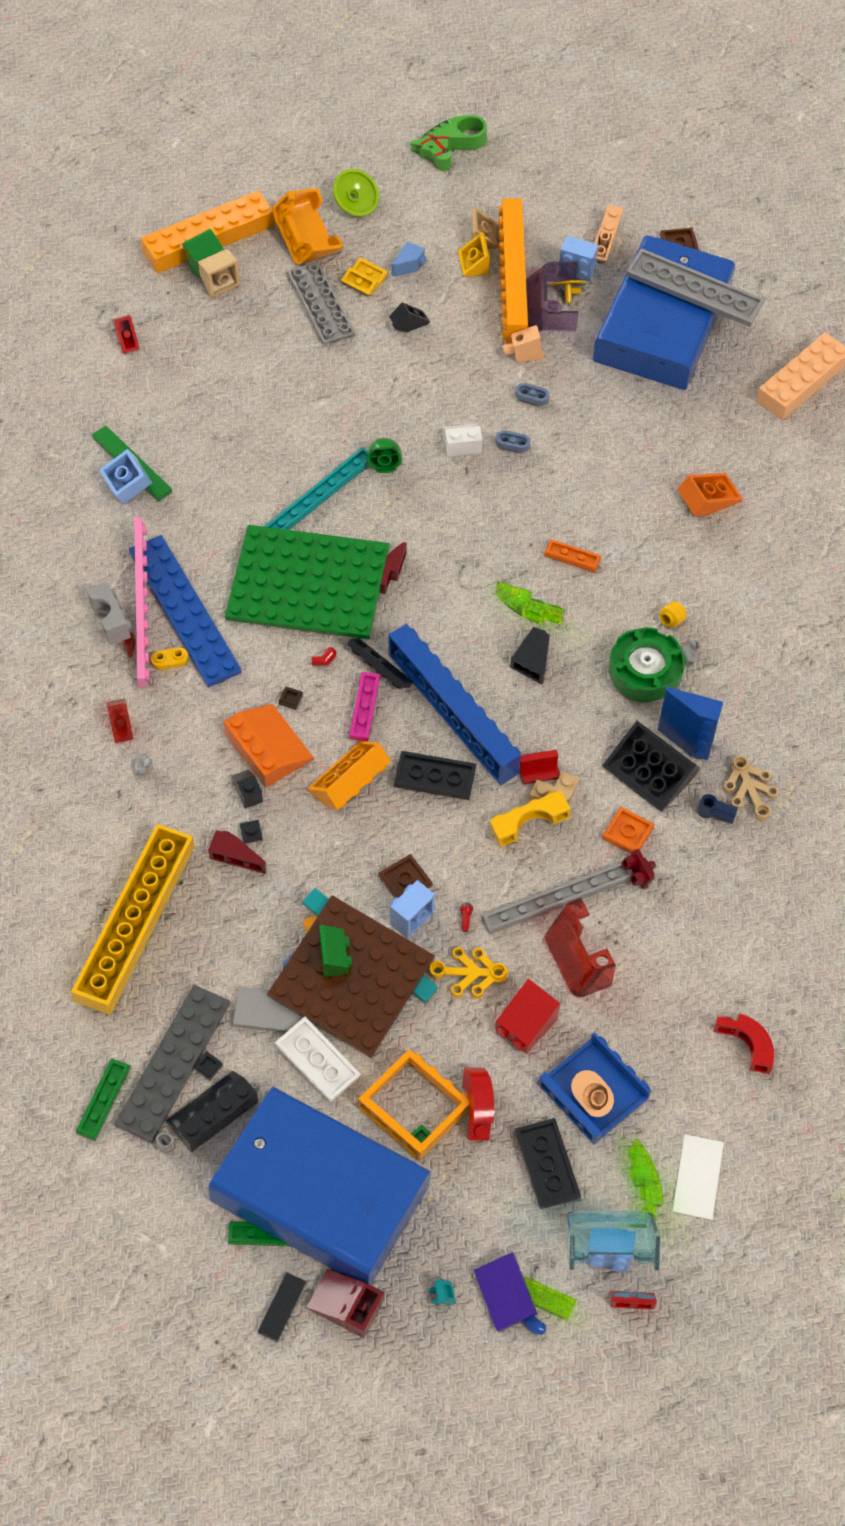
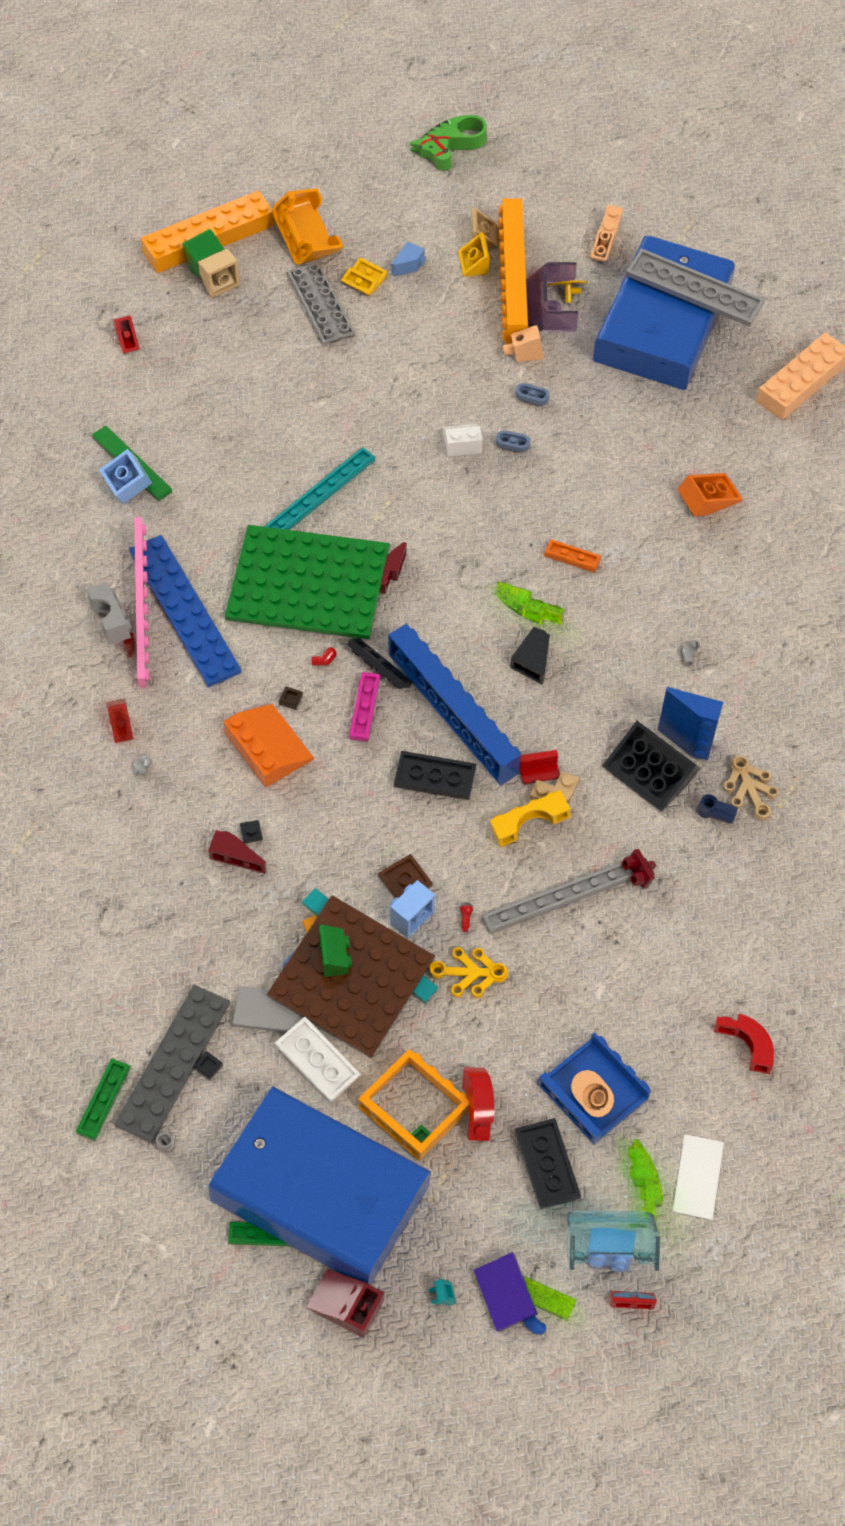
yellow brick [71,824,195,1015] -> none
yellow plate [151,647,189,670] -> none
black slope [166,1071,258,1153] -> none
black slope [231,770,263,809] -> none
black tile [258,1272,306,1343] -> none
light orange slope [307,741,391,810] -> none
lime dish [332,169,379,217] -> none
green cylinder [367,438,402,473] -> none
black slope [389,302,430,332] -> none
red slope [495,979,561,1054] -> none
clear red windscreen [544,897,616,997] -> none
light blue brick [558,236,599,282] -> none
orange tile [602,807,655,854] -> none
green piece [608,627,685,702] -> none
yellow head [659,601,687,628] -> none
reddish brown tile [660,227,699,250] -> none

